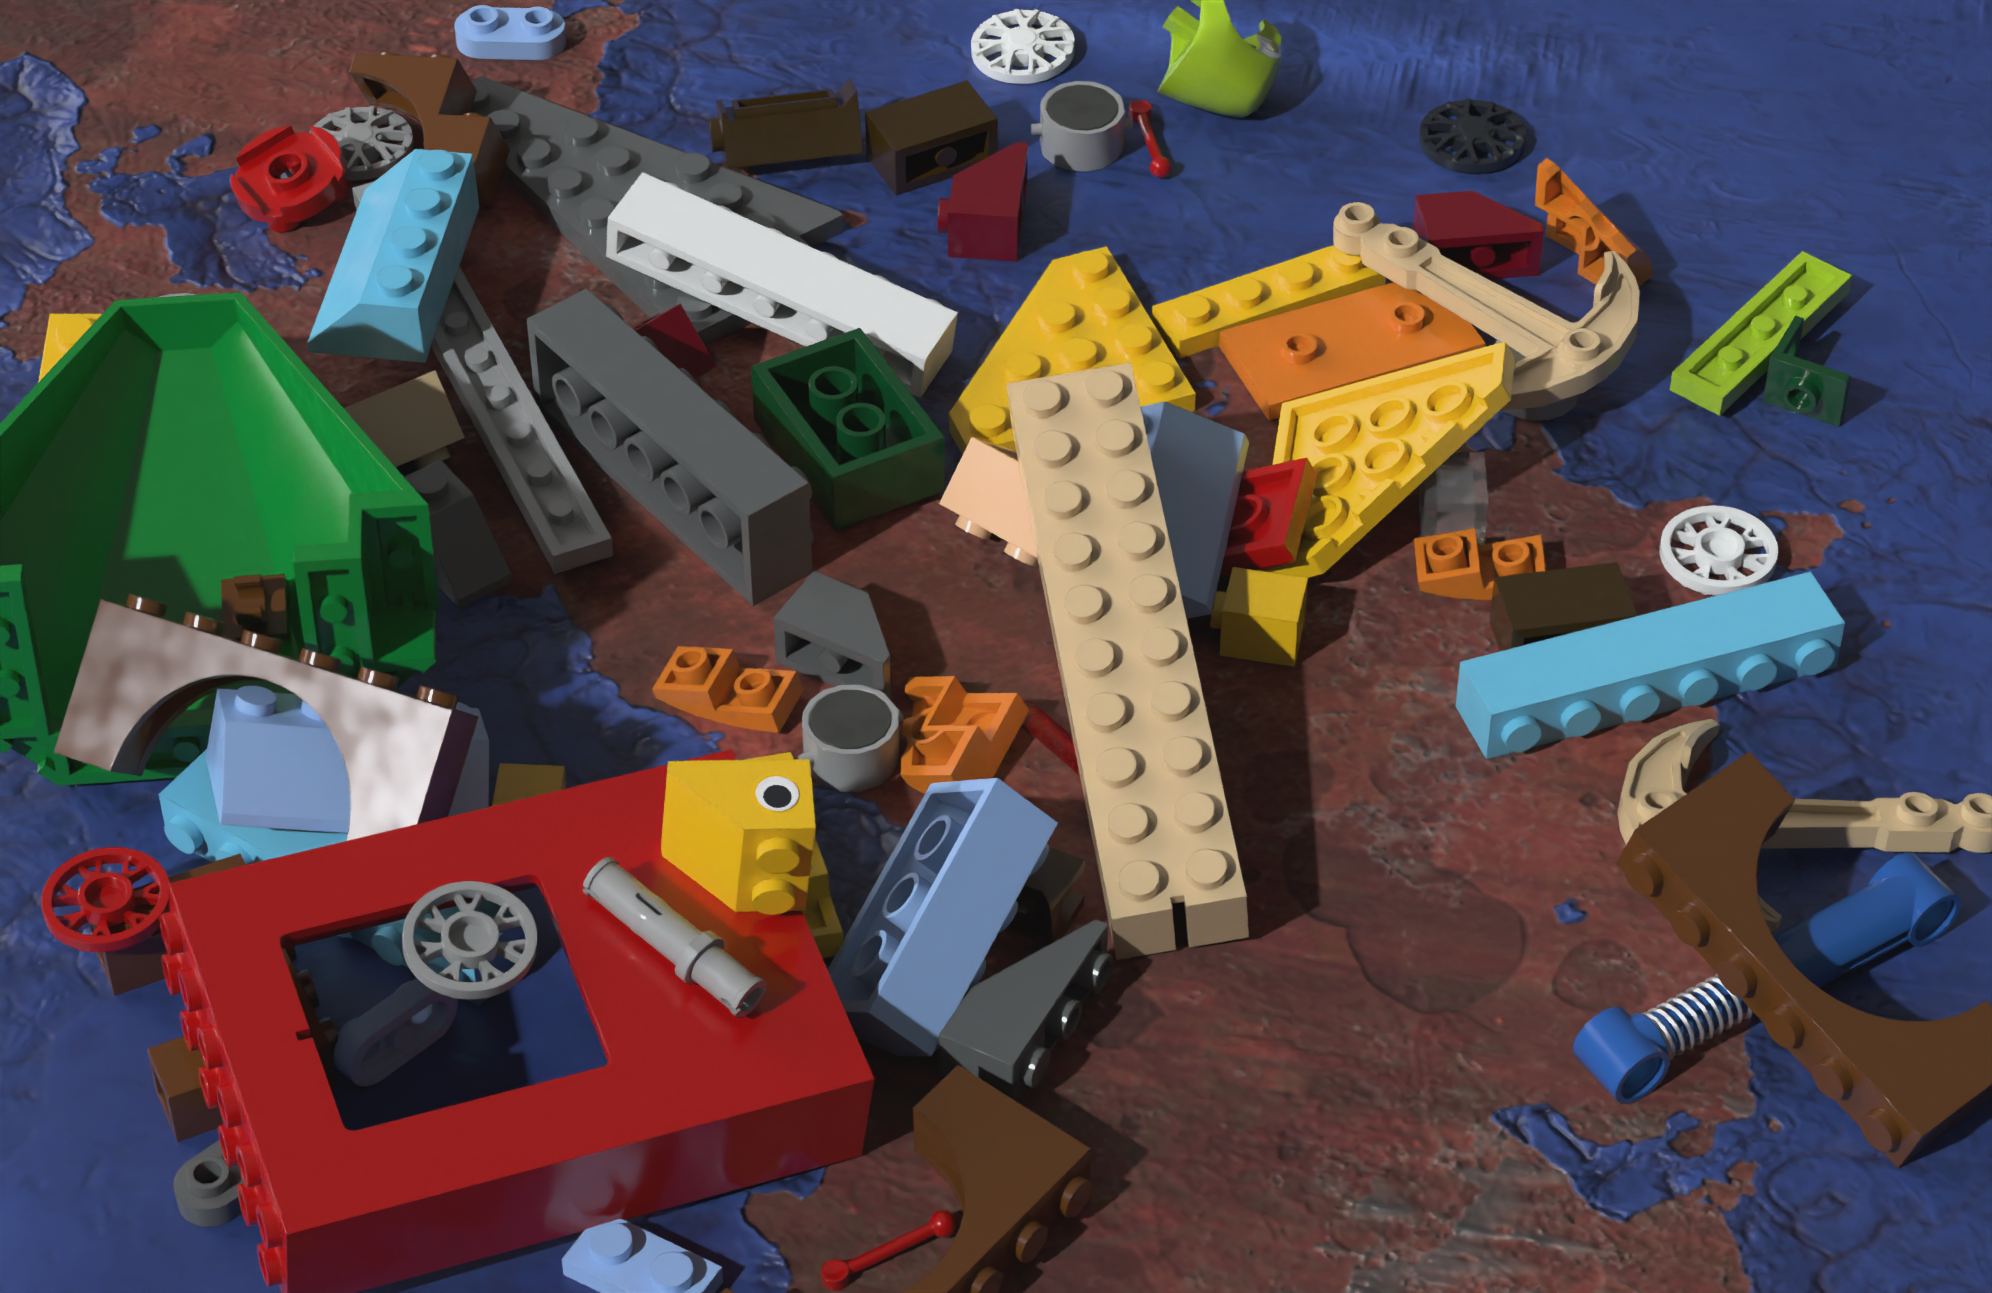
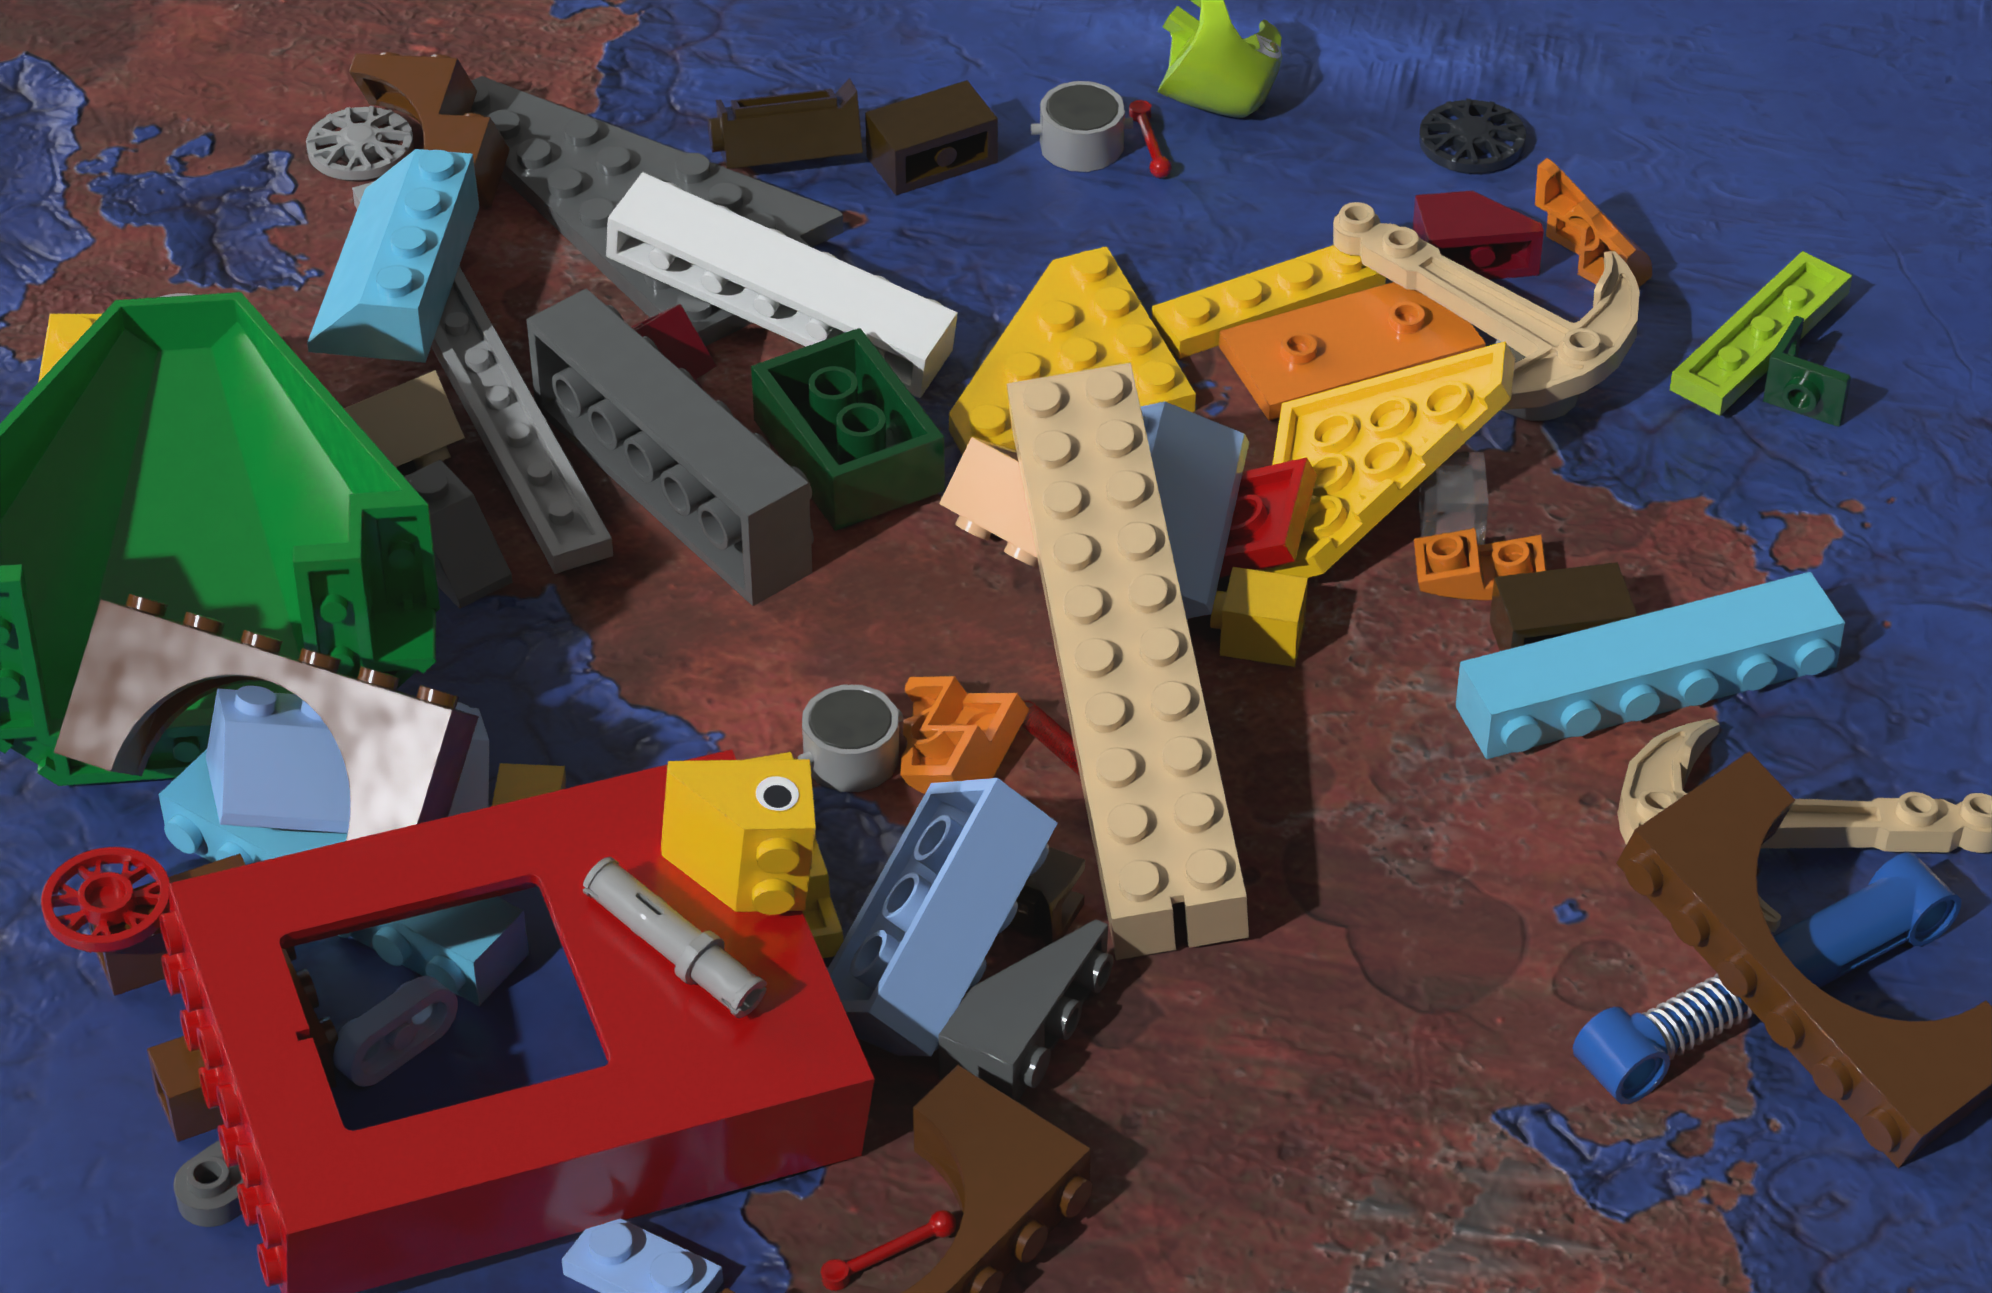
reddish brown tile [221,574,291,643] -> none
red plate [230,126,349,232] -> none
light grey wheel [402,881,537,999] -> none
light blue plate [454,5,566,60] -> none
orange slope [652,646,804,733] -> none
dark grey slope [773,571,891,701] -> none
dark red slope [937,142,1028,261] -> none
white wheel [971,9,1075,84] -> none
white wheel [1660,505,1778,596] -> none

